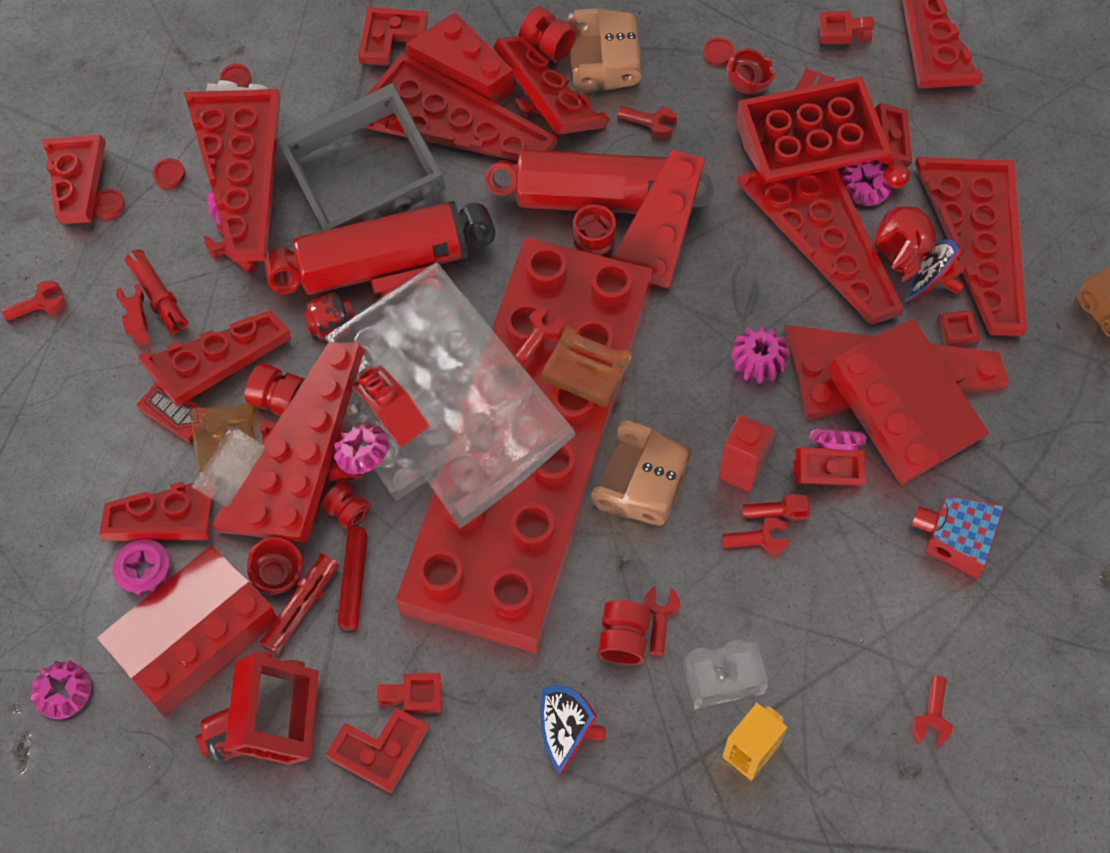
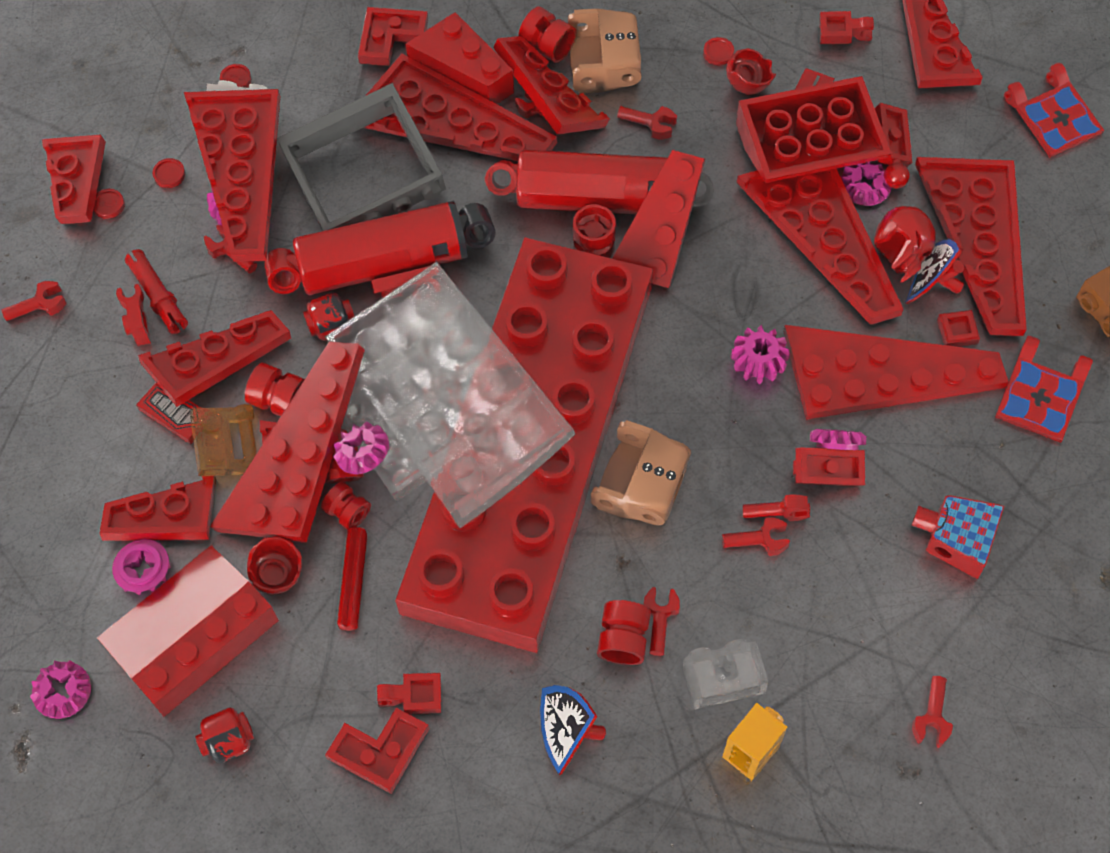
clear brick [191,428,266,508] -> none
red window [224,651,319,765] -> none
red pin [258,553,339,656] -> none
red slope [352,365,430,447] -> none
red bar [513,306,564,366] -> none
clear orange plate [541,327,633,407] -> none
red slope [718,414,778,493] -> none
red slope [826,318,990,486] -> none
none -> red flag [995,335,1093,443]
none -> red flag [1004,63,1105,158]

